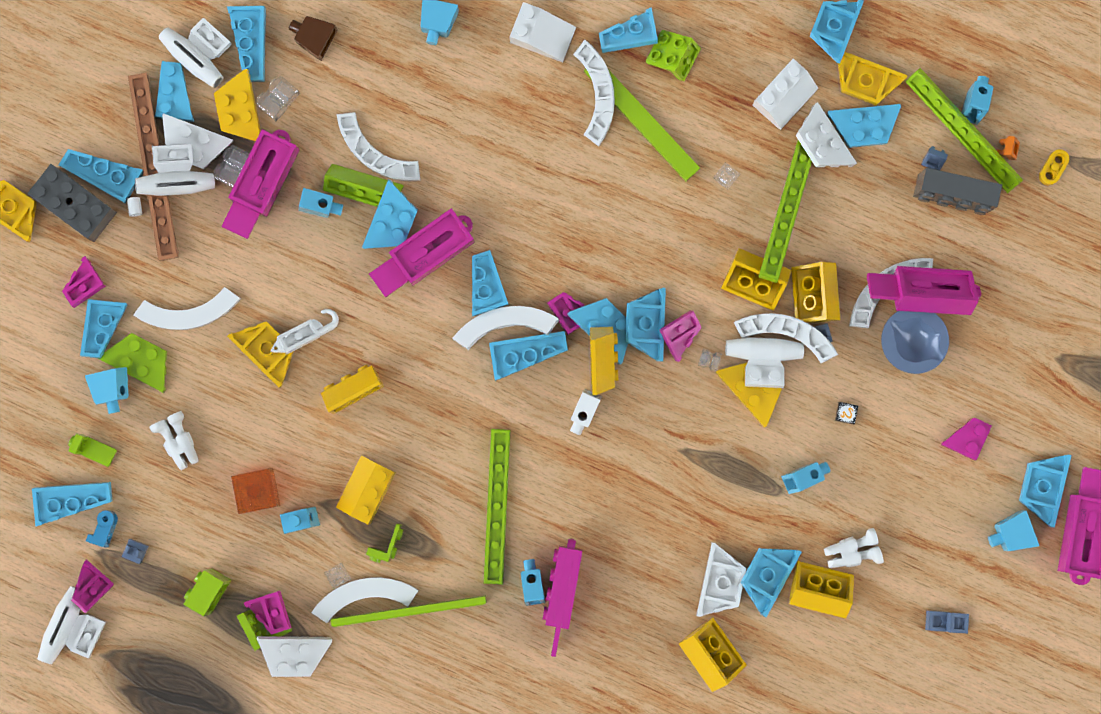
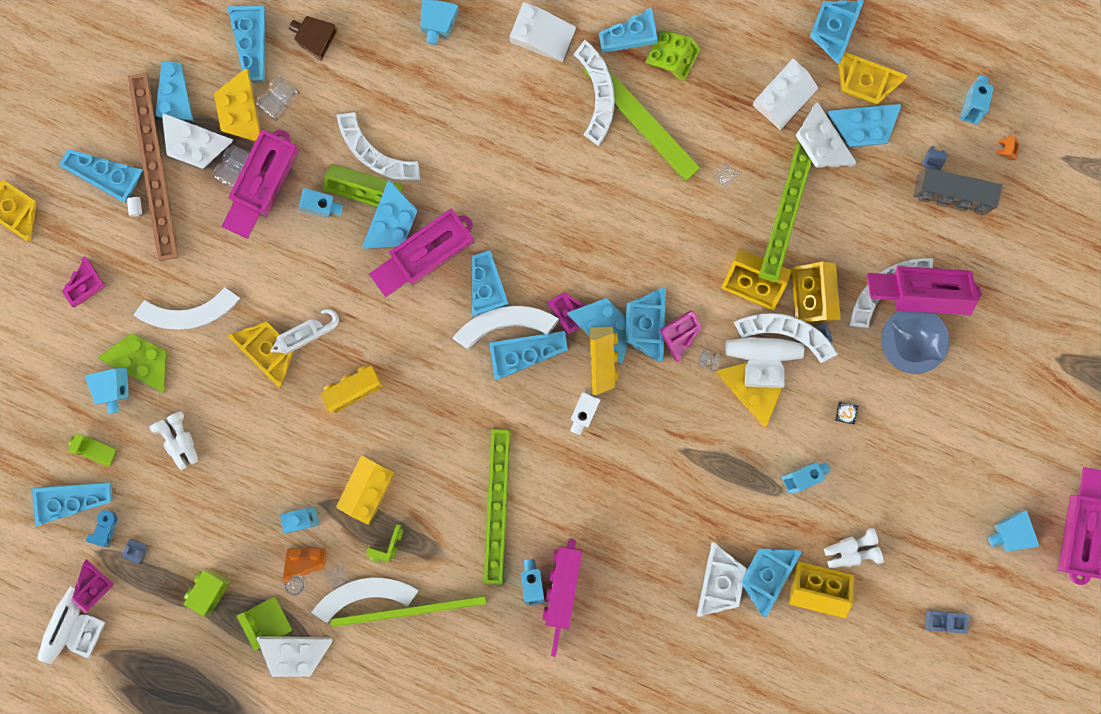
dark grey brick [27,164,117,242] -> none
medium azure wing [80,299,128,359] -> none
white plate [135,144,215,196] -> none
white plate [159,18,232,88] -> none
clear orange brick [231,468,280,514] -> none
dark pink wing [244,591,292,635] -> none
yellow slope [679,618,747,692] -> none
lime tile [905,68,1023,193] -> none
dark pink wing [941,418,992,461] -> none
medium azure wing [1019,455,1072,528] -> none
yellow plate [1039,149,1069,186] -> none
none -> orange wing [283,548,326,582]
none -> clear wheel [285,575,307,595]

